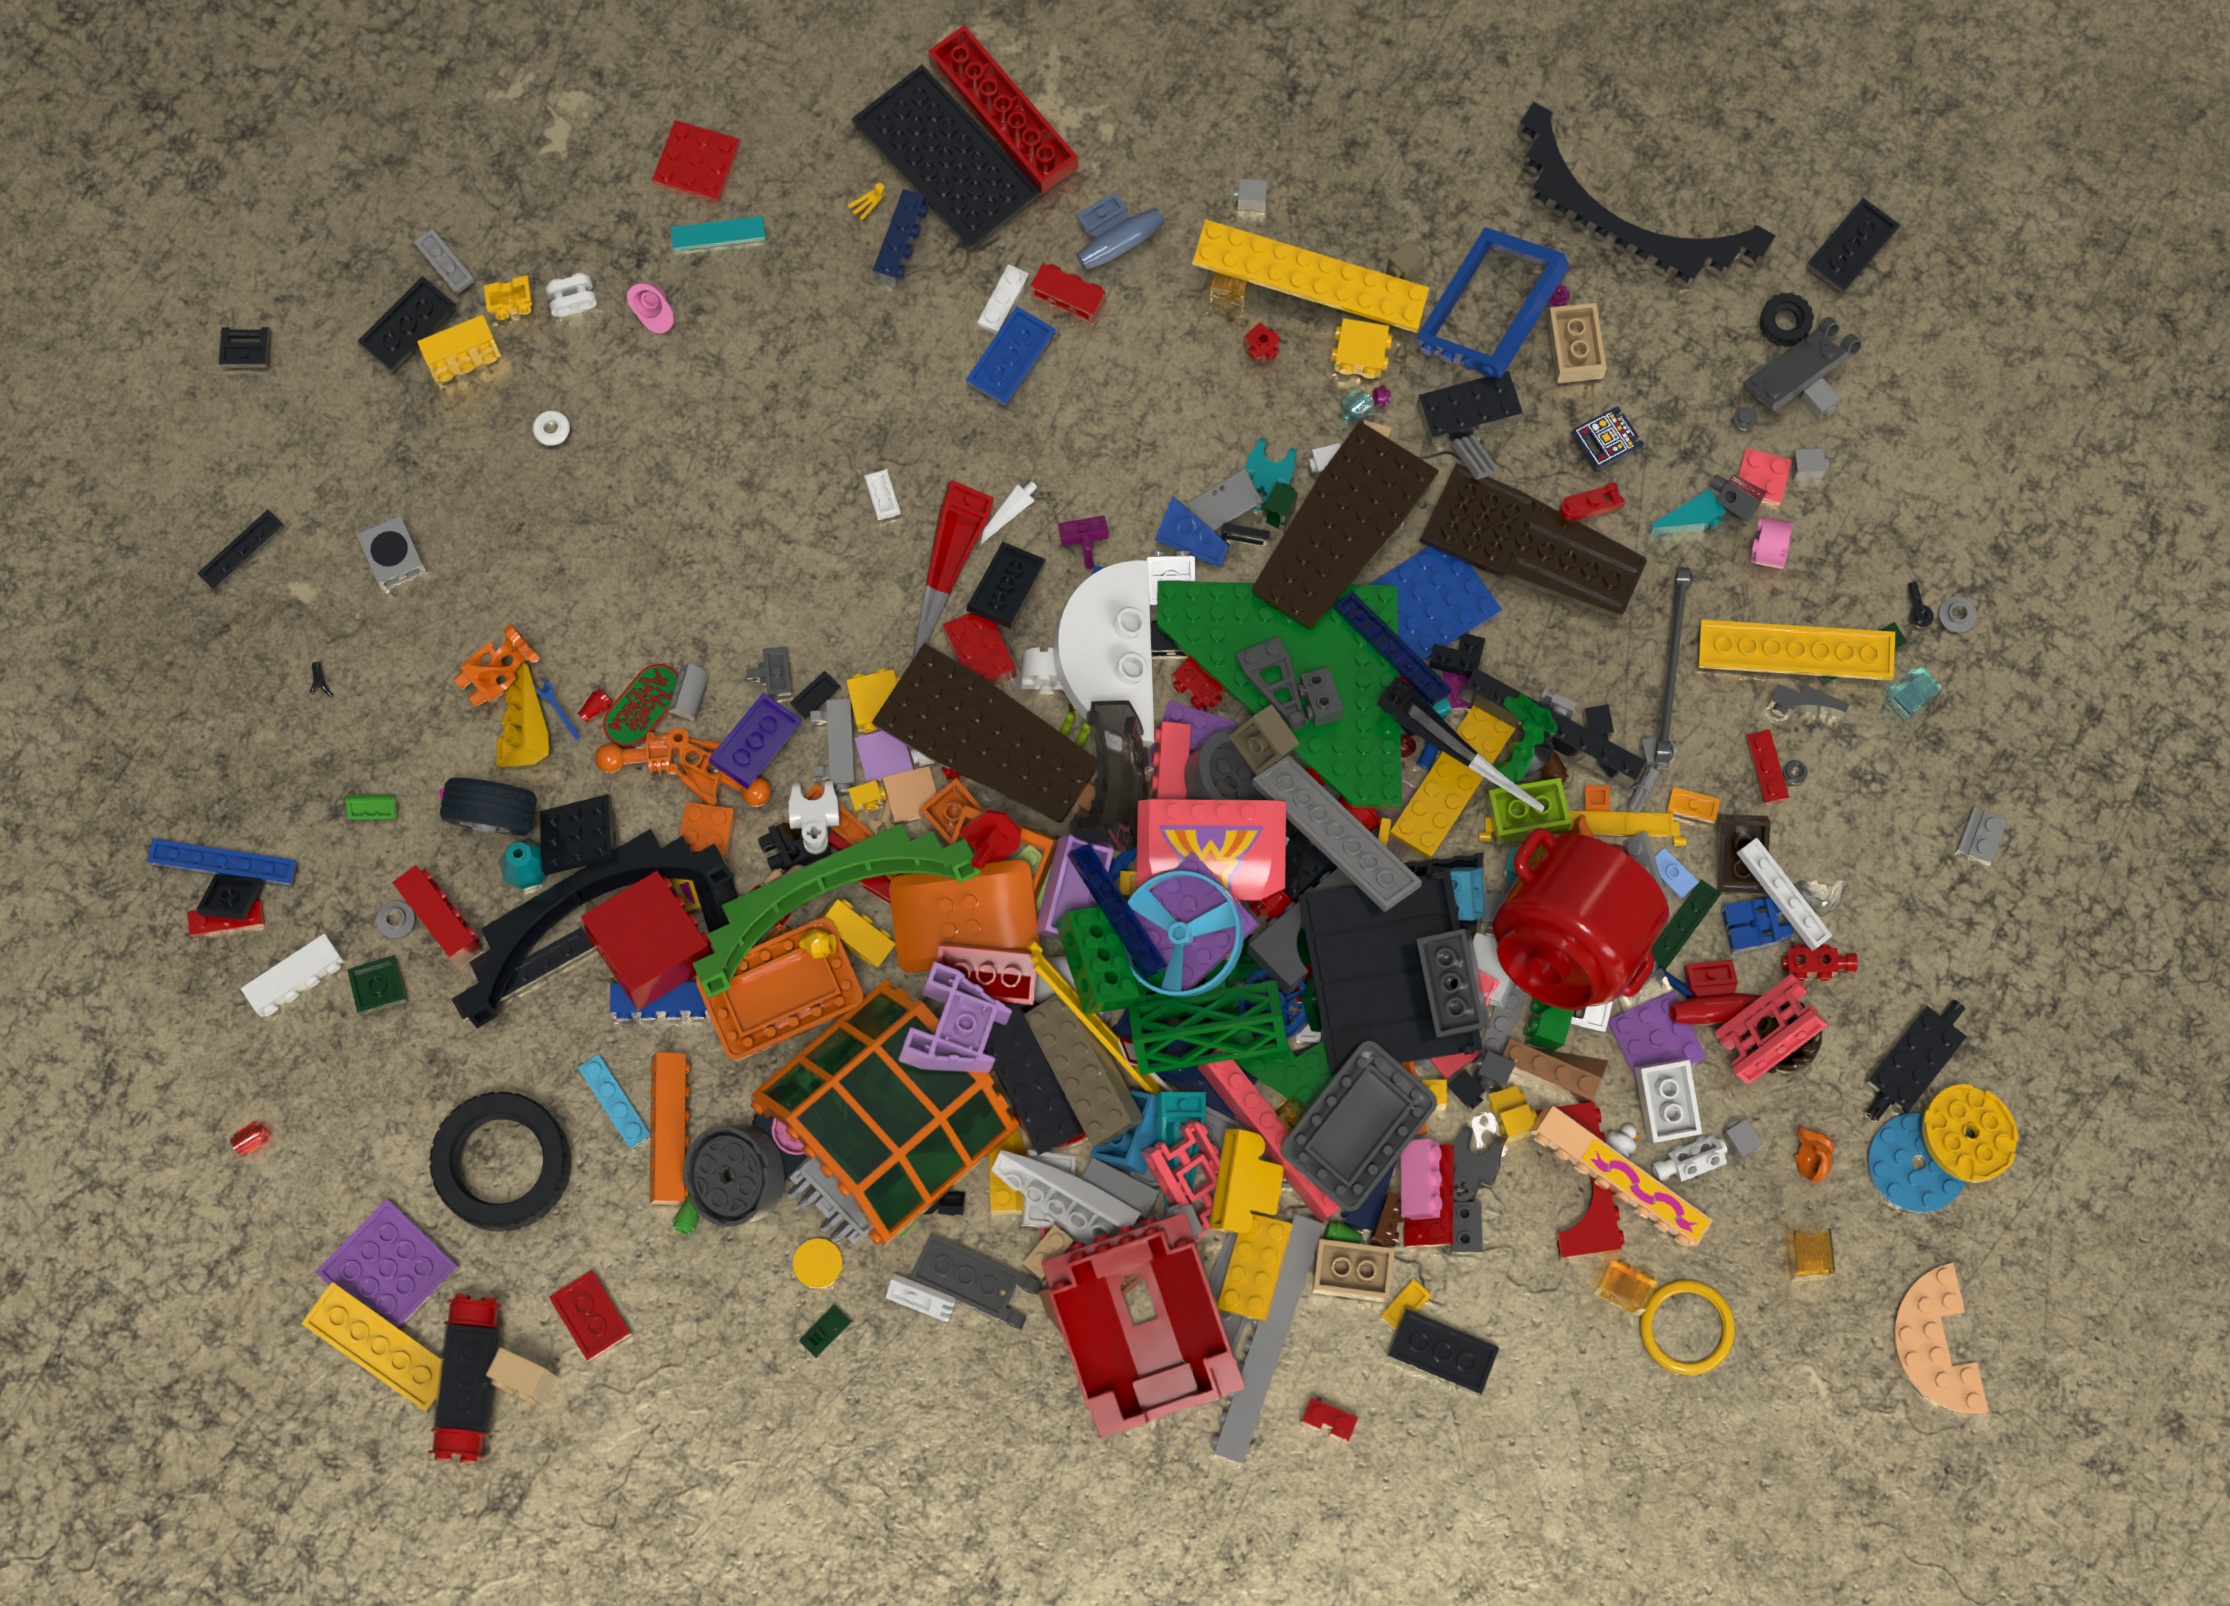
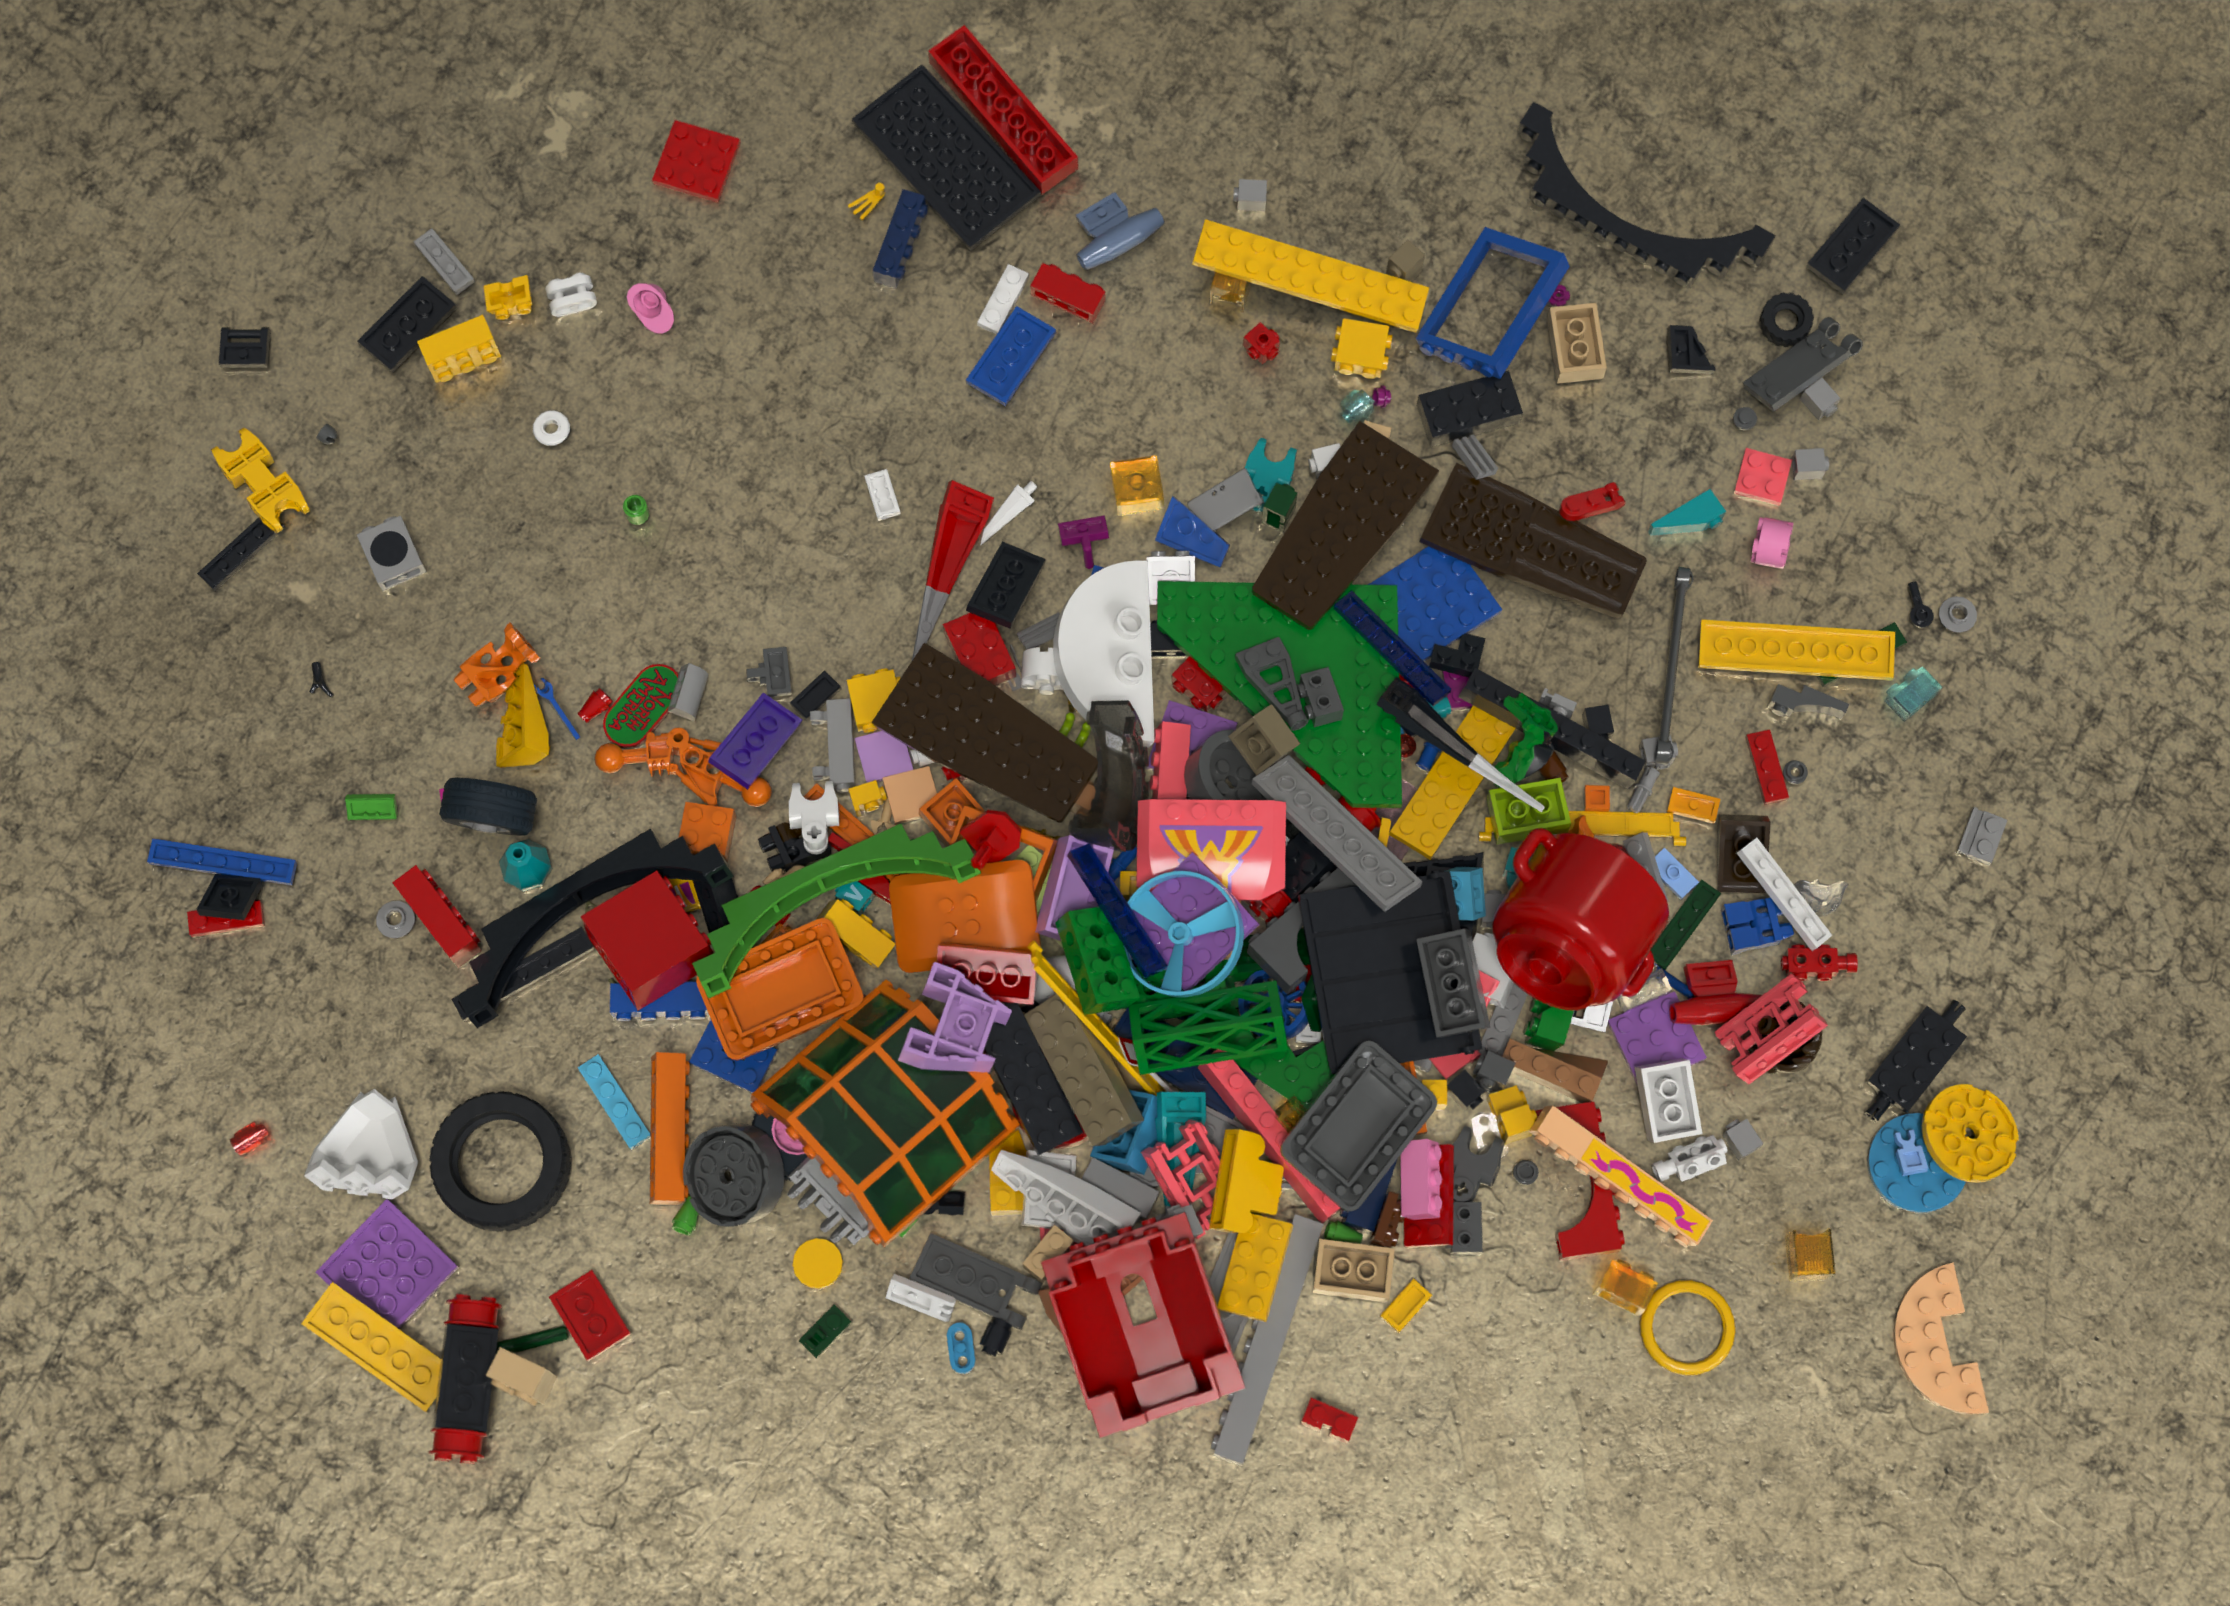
white brick [240,933,345,1017] -> none
dark green plate [347,955,407,1016] -> none
black plate [539,794,615,876] -> none
teal tile [671,216,766,252] -> none
yellow rock [799,929,837,959] -> none
black tile [1221,523,1270,548] -> none
black plate [1387,1309,1500,1395] -> none
dark blue container [1571,406,1644,472] -> none
white animal [1606,1124,1639,1159] -> none
dark grey torso [1709,474,1767,522] -> none
orange hair [1794,1126,1834,1184] -> none
none -> yellow piece [211,428,310,533]
none -> white panel [304,1089,418,1199]
none -> dark grey hinge [316,424,337,445]
none -> dark green axle [496,1326,568,1354]
none -> bright green brick [623,495,650,525]
none -> blue plate [689,1020,778,1093]
none -> teal brick [835,881,875,916]
none -> dark azure plate [947,1323,976,1374]
none -> black brick [979,1317,1012,1357]
none -> light grey tile [1017,612,1060,650]
none -> clear yellow brick [1110,455,1164,516]
none -> dark grey plate [1513,1160,1538,1185]
none -> black wing [1667,325,1716,375]
none -> light blue plate [1894,1130,1928,1176]

